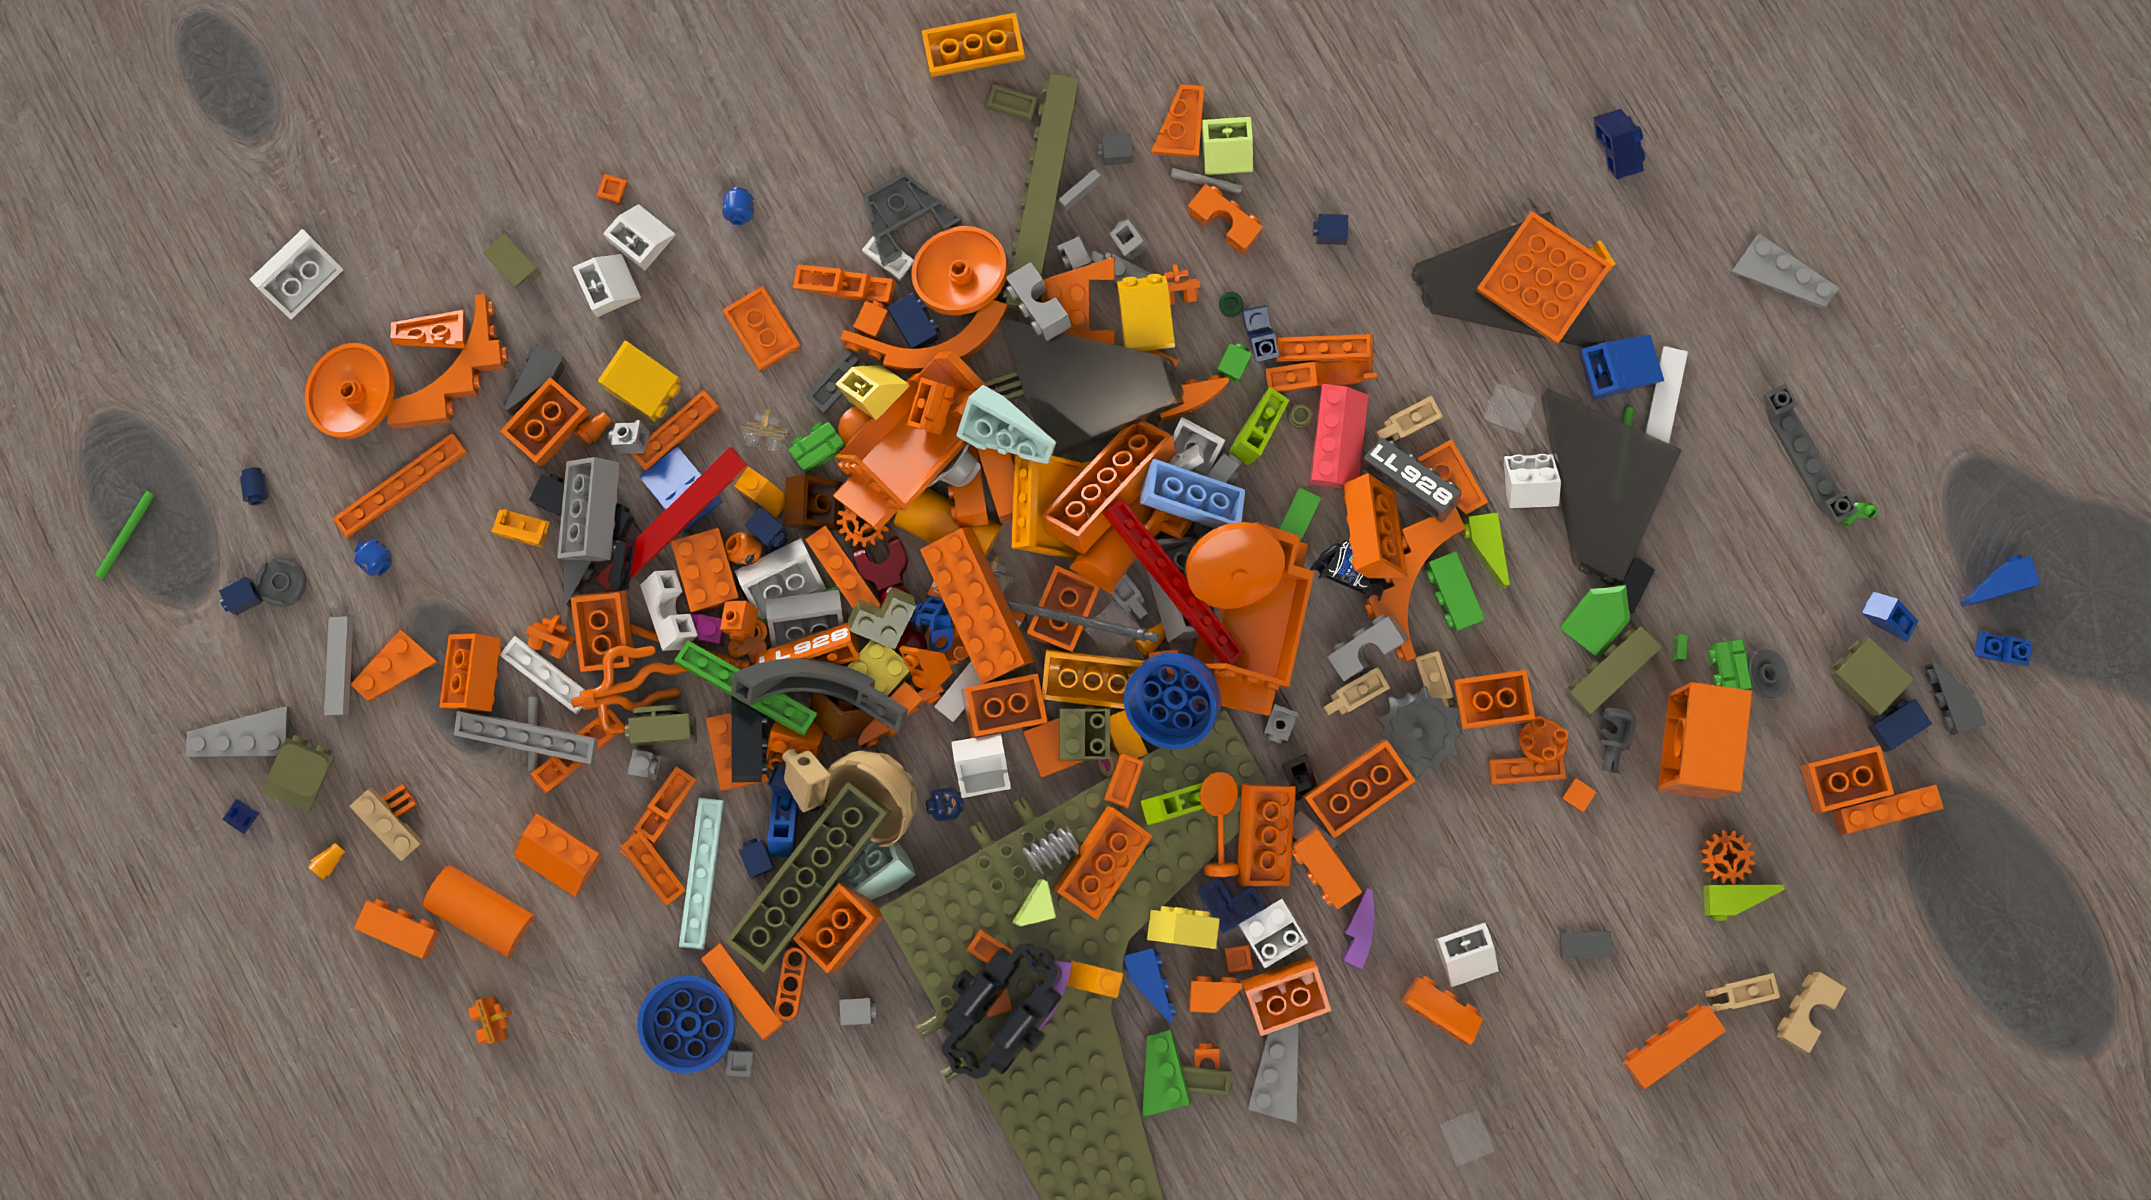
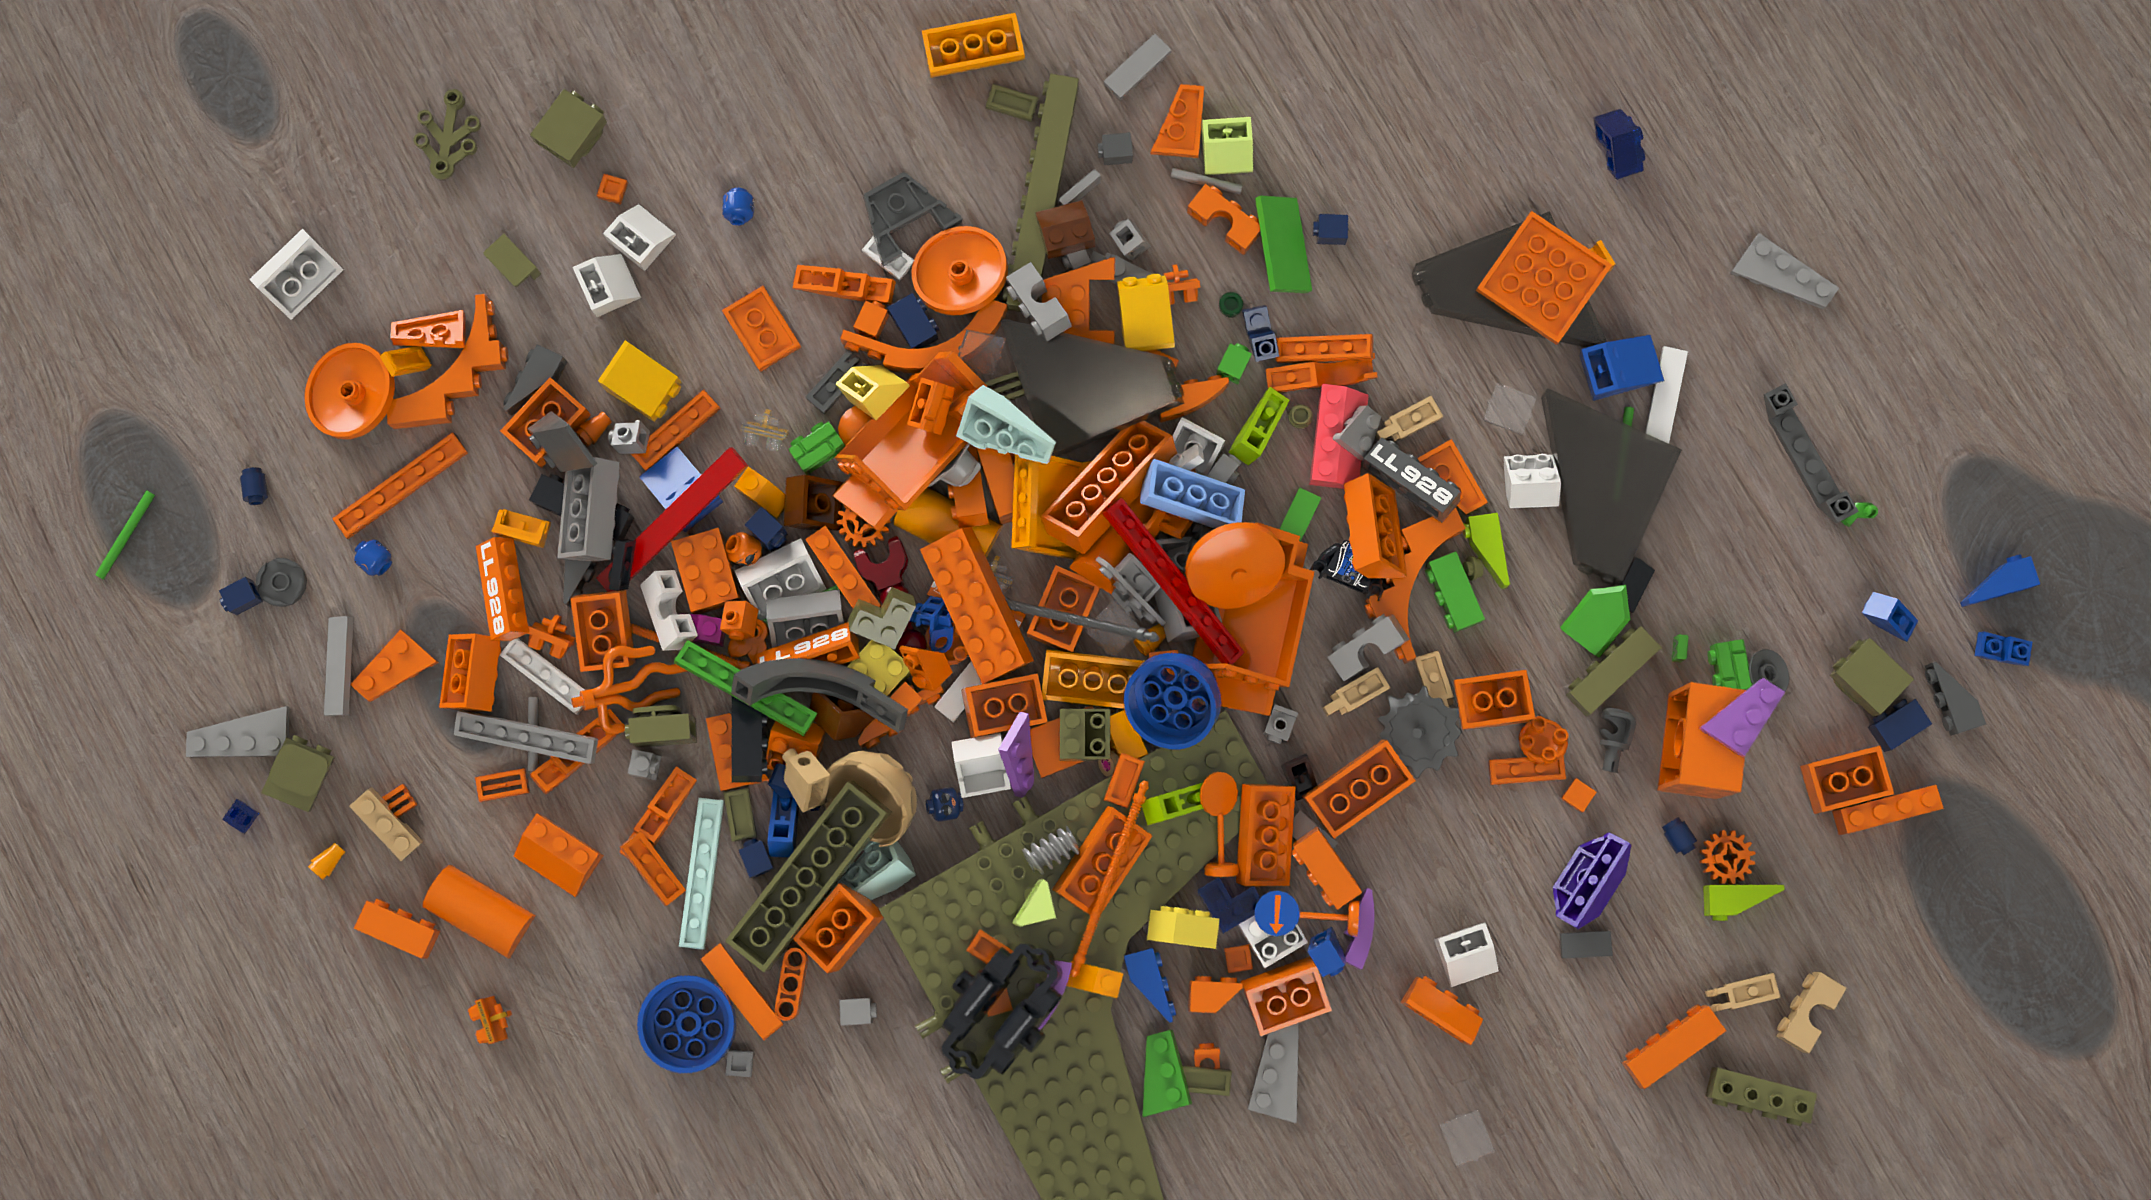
none -> light orange tile [380,346,432,377]
none -> olive plant [414,89,481,180]
none -> orange tile [475,768,530,802]
none -> orange brick [476,537,529,641]
none -> dark grey slope [527,411,597,472]
none -> olive brick [530,89,607,168]
none -> olive tile [723,788,757,842]
none -> clear piece [958,330,1006,375]
none -> medium lavender wing [998,712,1034,798]
none -> reddish brown slope [1035,201,1095,259]
none -> orange hose [1070,780,1149,977]
none -> light grey bracket [1096,553,1166,626]
none -> light grey tile [1104,34,1171,100]
none -> blue piece [1254,891,1359,936]
none -> bright green tile [1255,195,1312,293]
none -> blue slope [1308,927,1346,977]
none -> light grey wing [1333,405,1381,460]
none -> olive plate [1463,556,1483,581]
none -> dark purple wedge [1553,832,1632,929]
none -> dark blue brick [1662,817,1697,856]
none -> medium lavender wing [1699,678,1785,757]
none -> olive brick [1705,1067,1817,1127]

